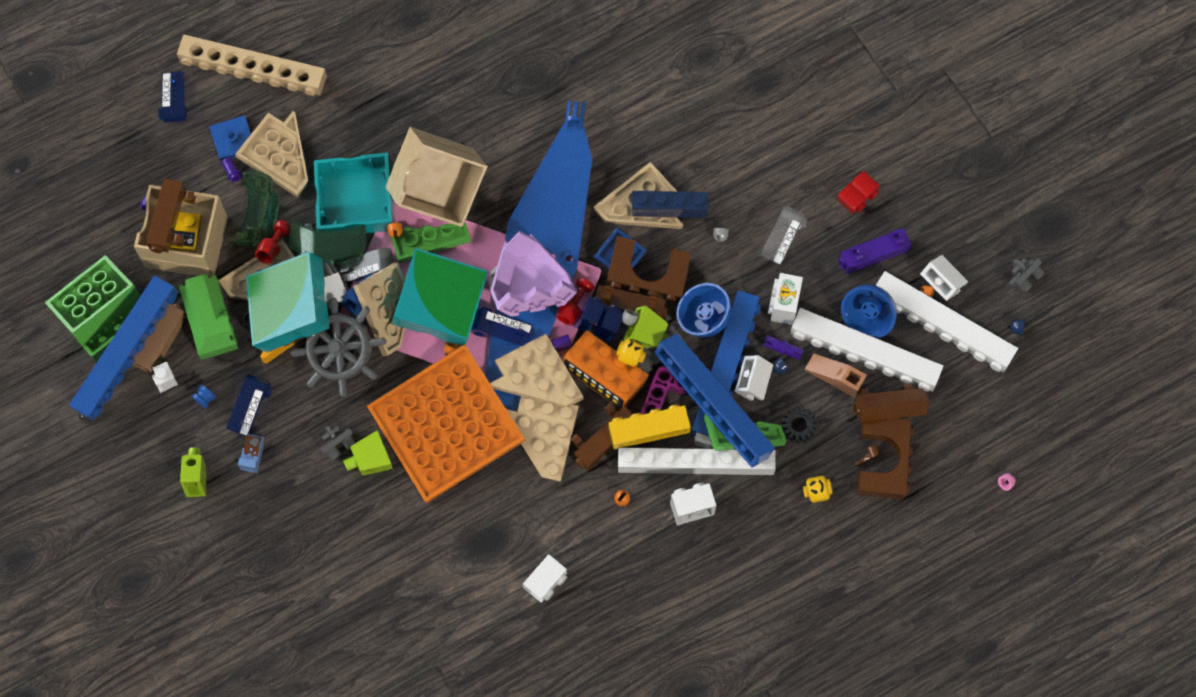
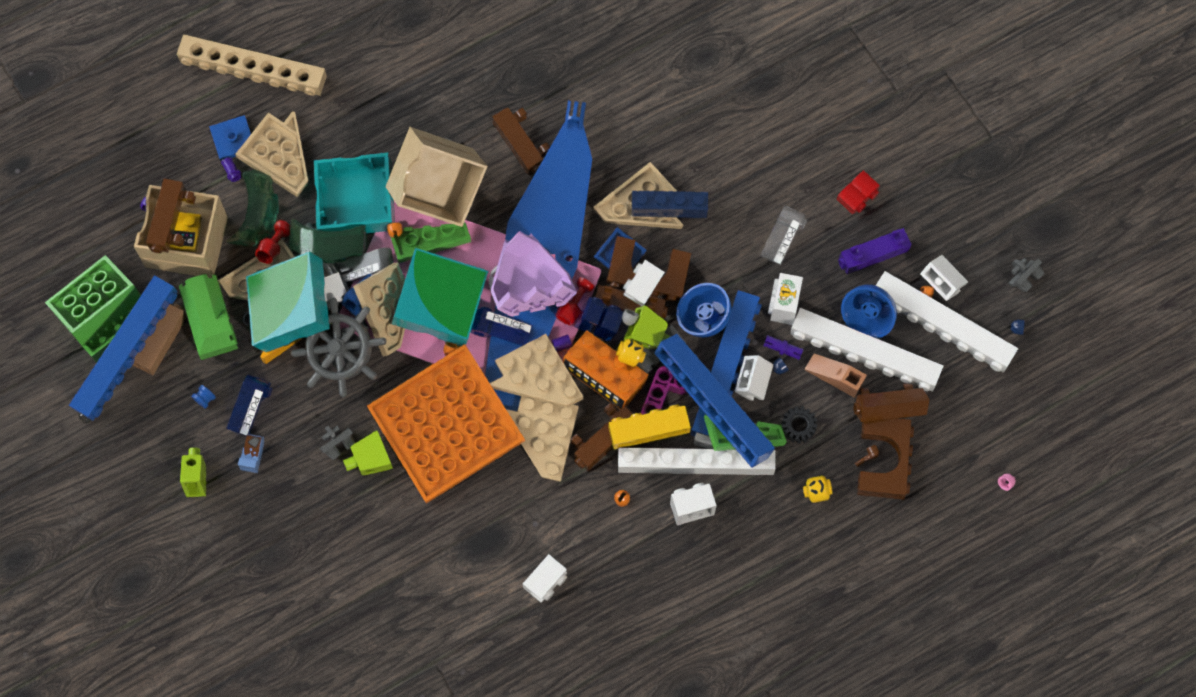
white brick [152,361,178,393] -> none
clear blue door [158,72,187,123] -> none
light grey hinge [713,228,729,242] -> none
none -> reddish brown brick [492,107,550,176]
none -> white brick [623,260,665,306]

